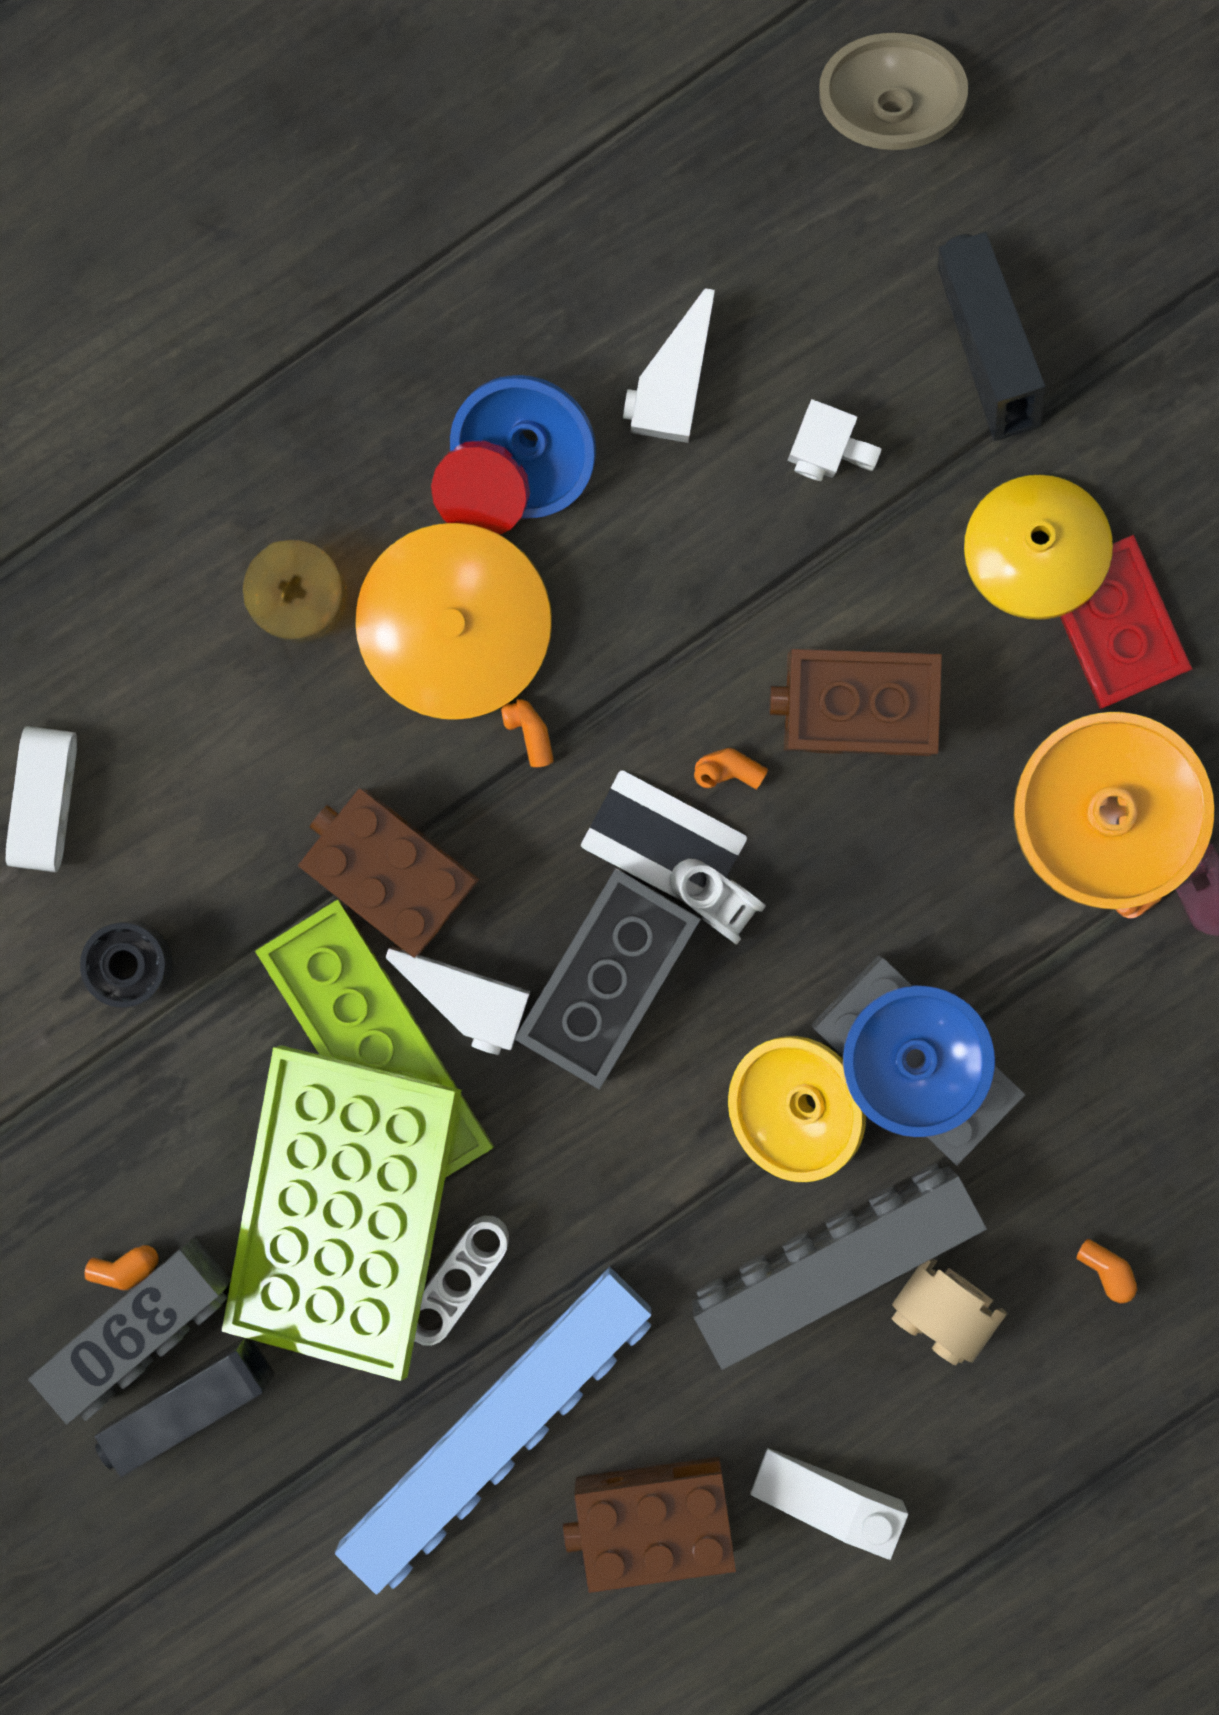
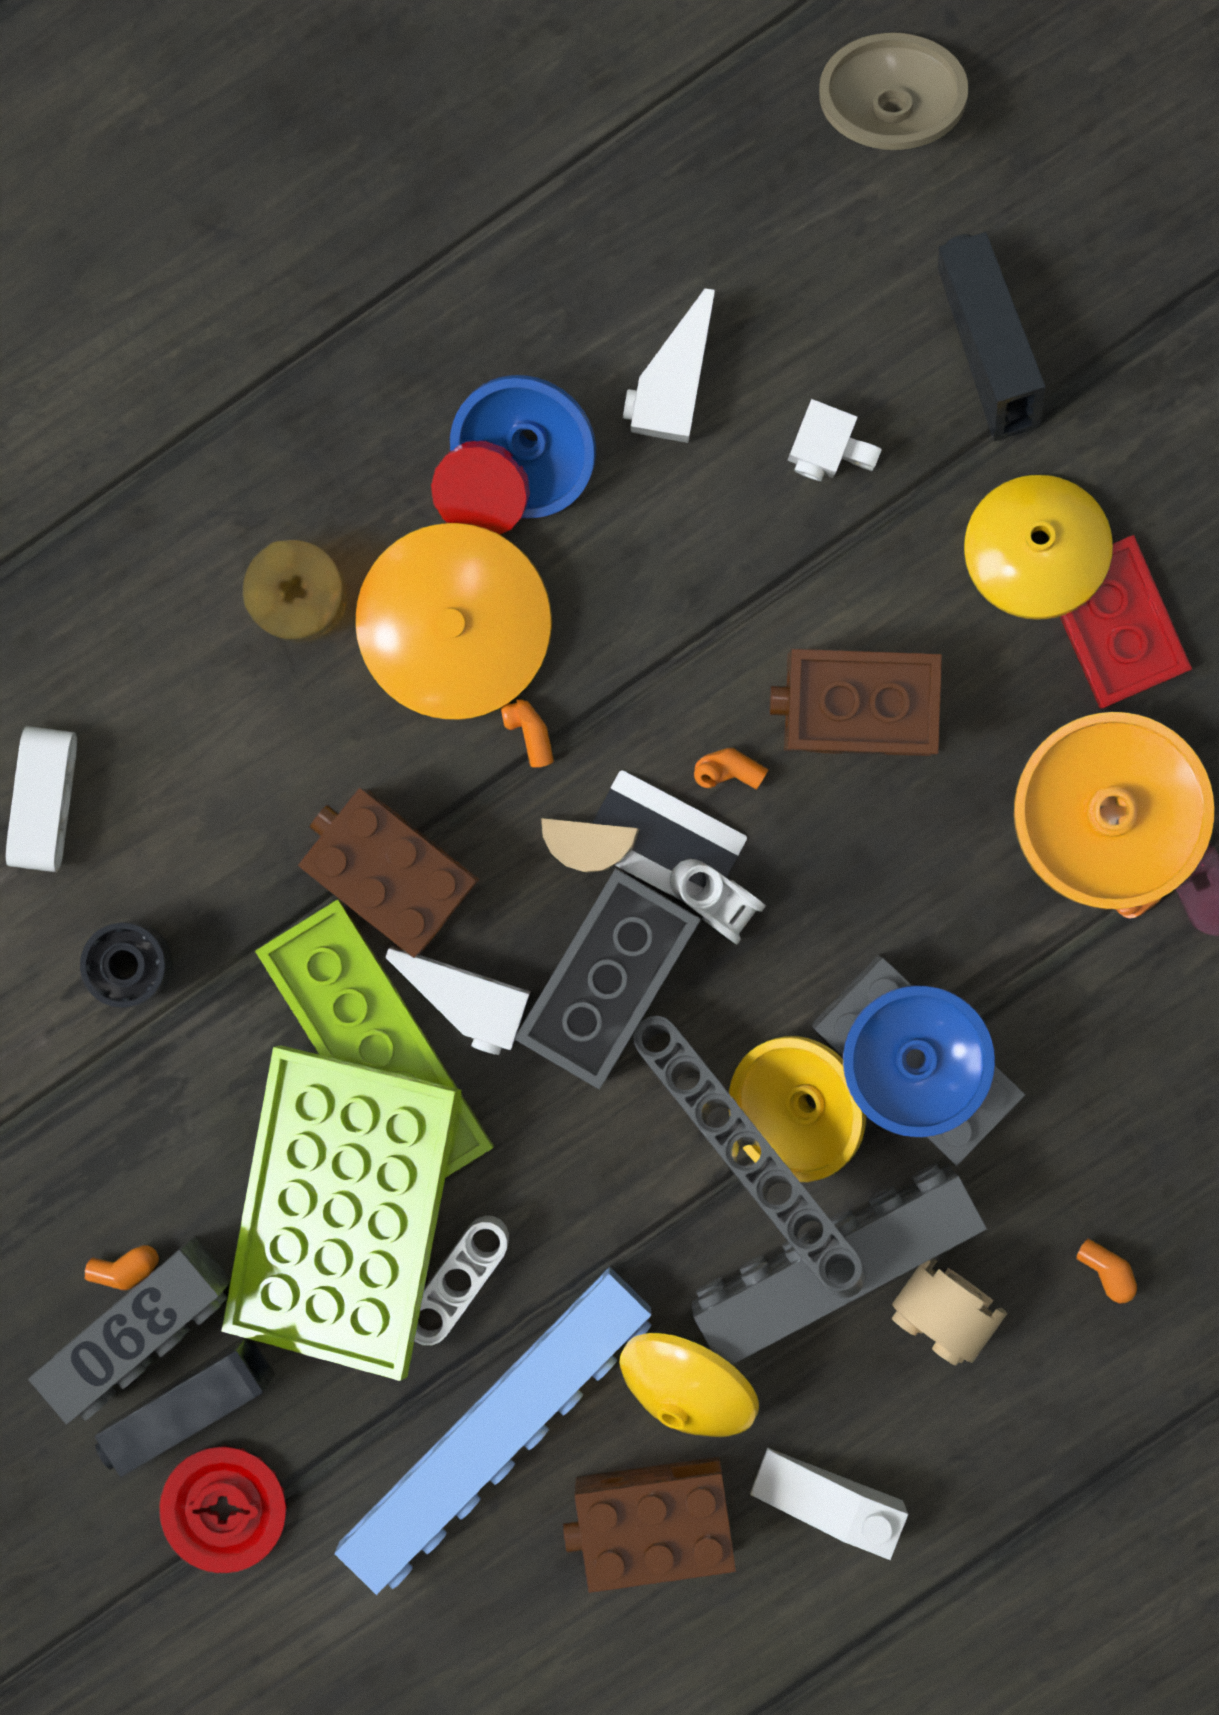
none -> red gear [160,1445,287,1573]
none -> tan tile [541,818,640,873]
none -> yellow dish [620,1333,759,1437]
none -> dark grey beam [633,1016,866,1298]

